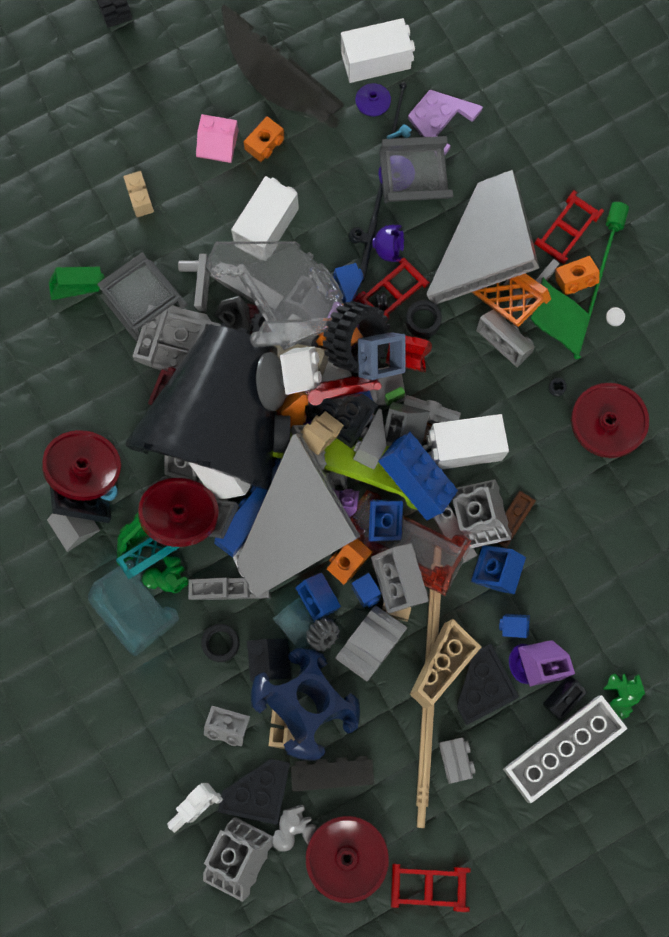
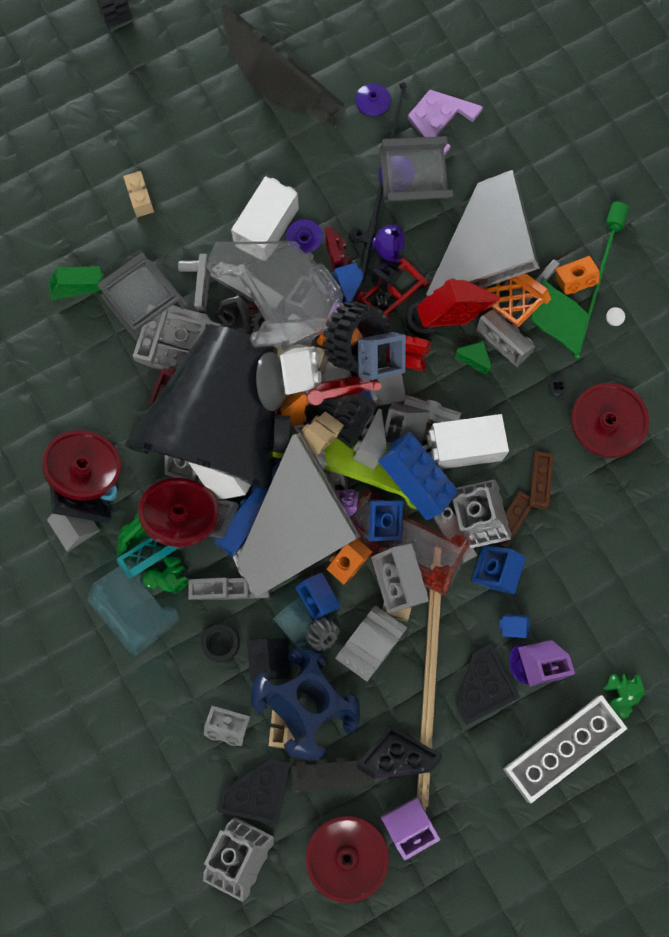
white piece [167,783,223,833] -> none
bright pink slope [196,114,239,163] -> none
orange brick [244,116,284,162] -> none
light grey animal [272,805,317,852] -> none
white brick [341,18,415,83] -> none
blue brick [352,573,381,609] -> none
bright green tile [384,387,405,406] -> none
medium azure hand [387,124,412,139] -> none
red piece [391,864,471,912] -> none
tan wedge [410,619,481,708] -> none
light grey brick [439,738,475,784] -> none
red piece [534,190,605,264] -> none
black slope [543,676,587,721] -> none
none -> dark purple dish [286,219,323,254]
none -> dark red plate [325,226,351,273]
none -> black plate [357,726,442,779]
none -> black slope [372,261,403,293]
none -> medium lavender slope [381,796,440,861]
none -> red slope [417,279,500,327]
none -> green slope [455,342,491,375]
none -> reddish brown tile [528,451,554,510]

